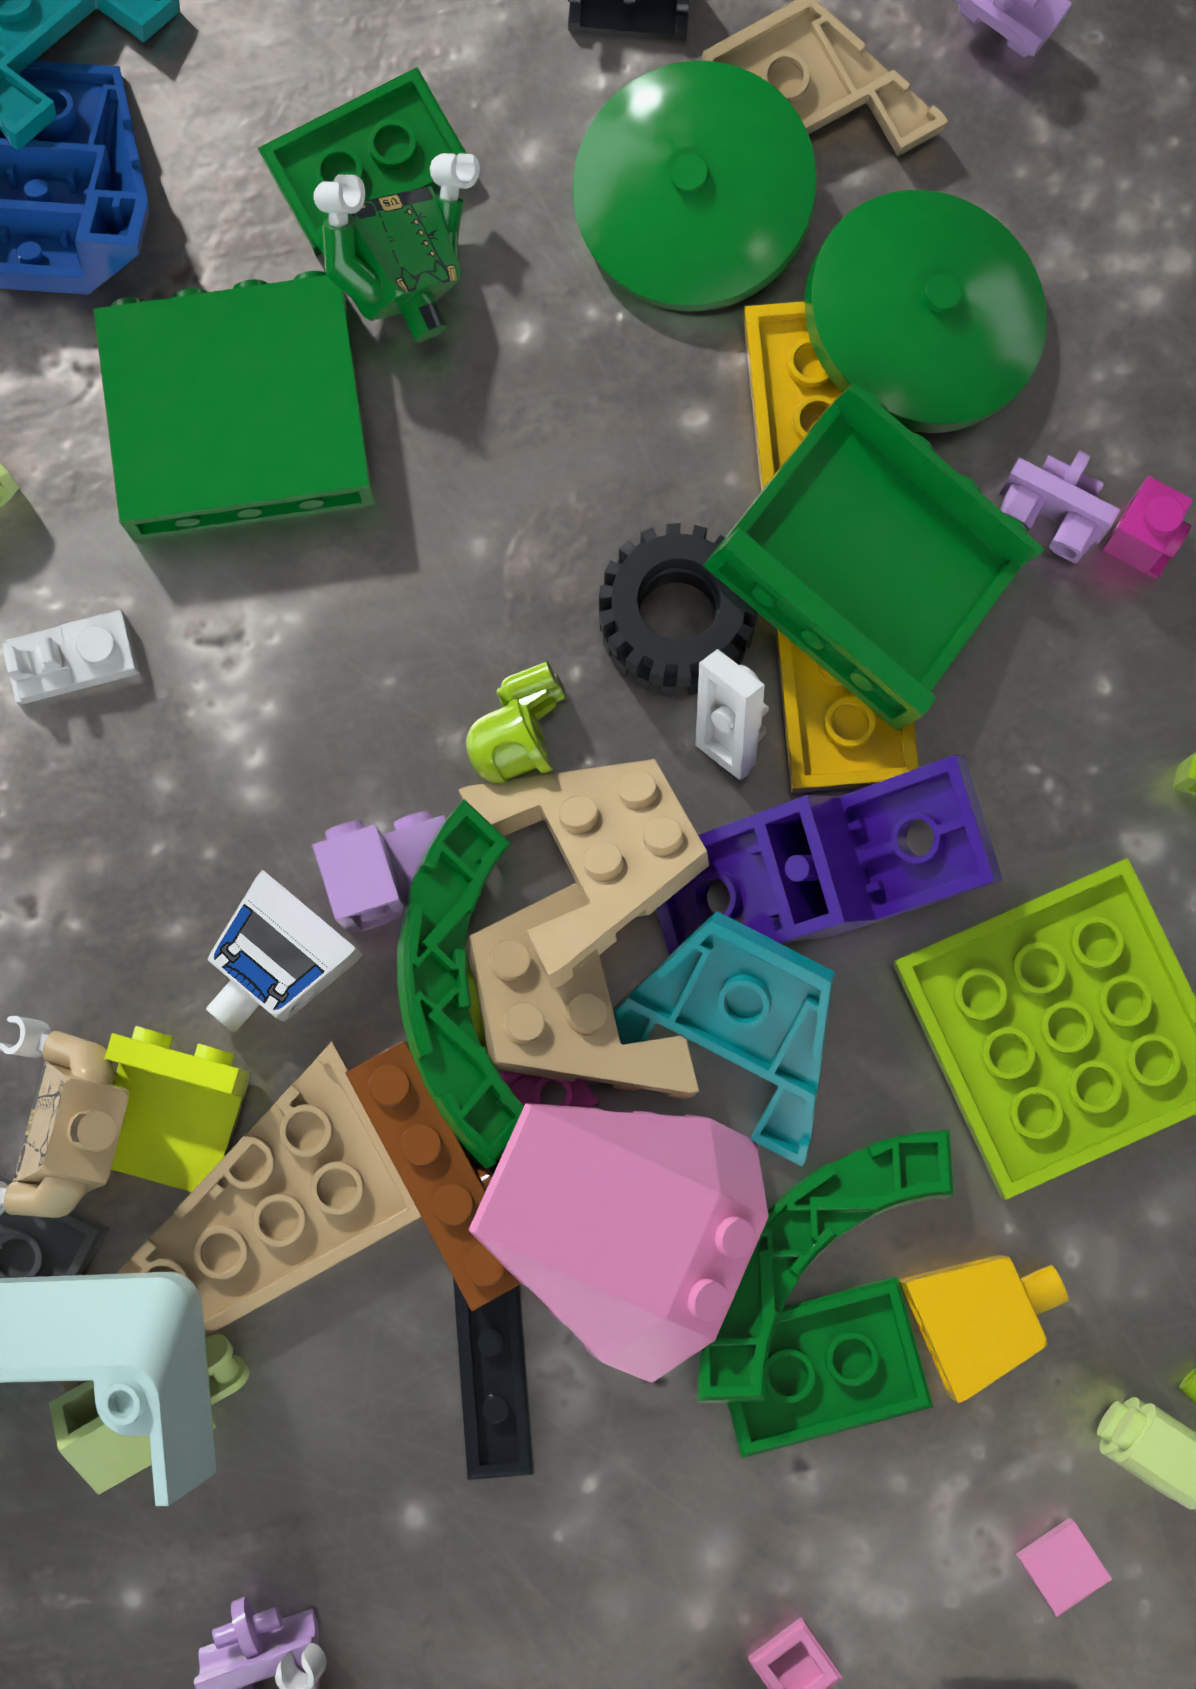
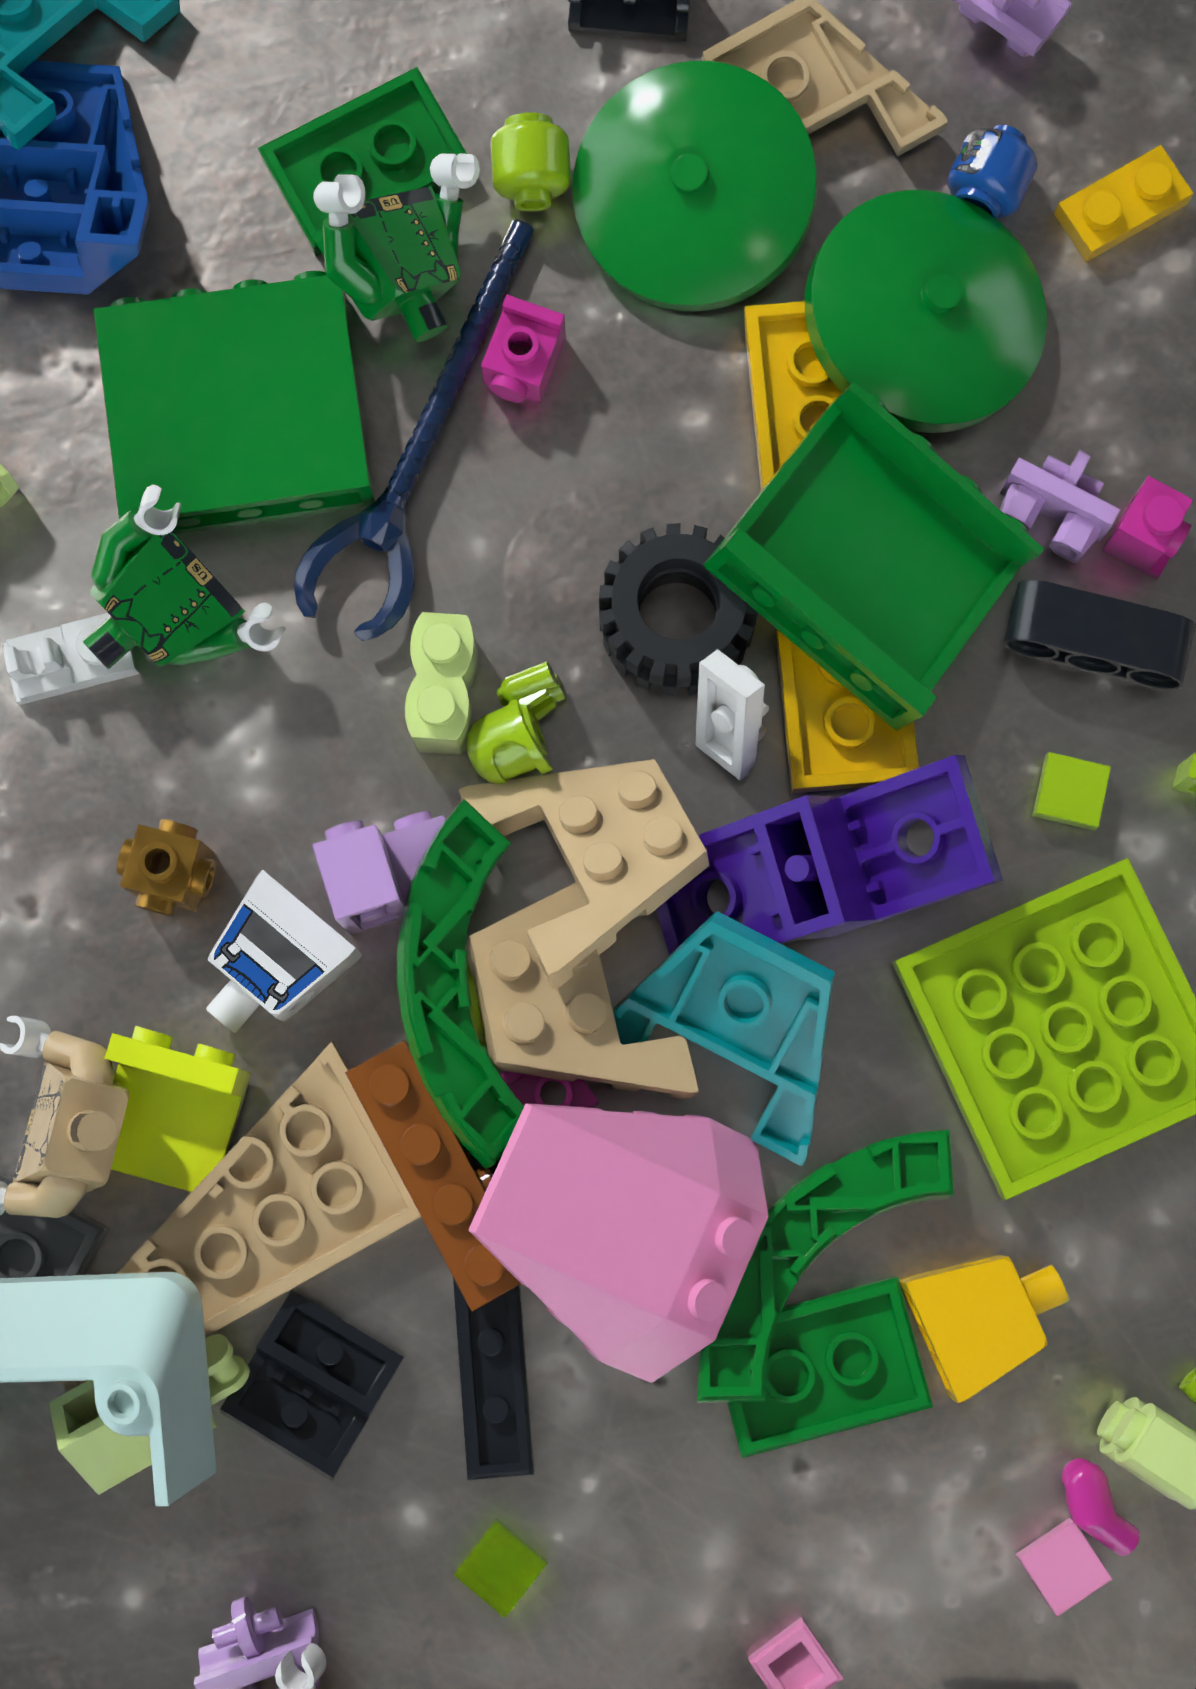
none -> green torso [82,485,286,670]
none -> pearl gold brick [117,819,216,916]
none -> black slope [220,1290,404,1481]
none -> dark blue piece [294,219,534,641]
none -> yellowish green brick [405,612,478,755]
none -> clear neon green tile [454,1518,548,1618]
none -> dark pink brick [481,294,566,404]
none -> lime head [490,112,571,211]
none -> blue head [947,125,1038,219]
none -> black beam [1004,580,1196,689]
none -> lime tile [1032,752,1111,831]
none -> yellow plate [1054,145,1194,262]
none -> dark pink arm [1061,1458,1140,1556]

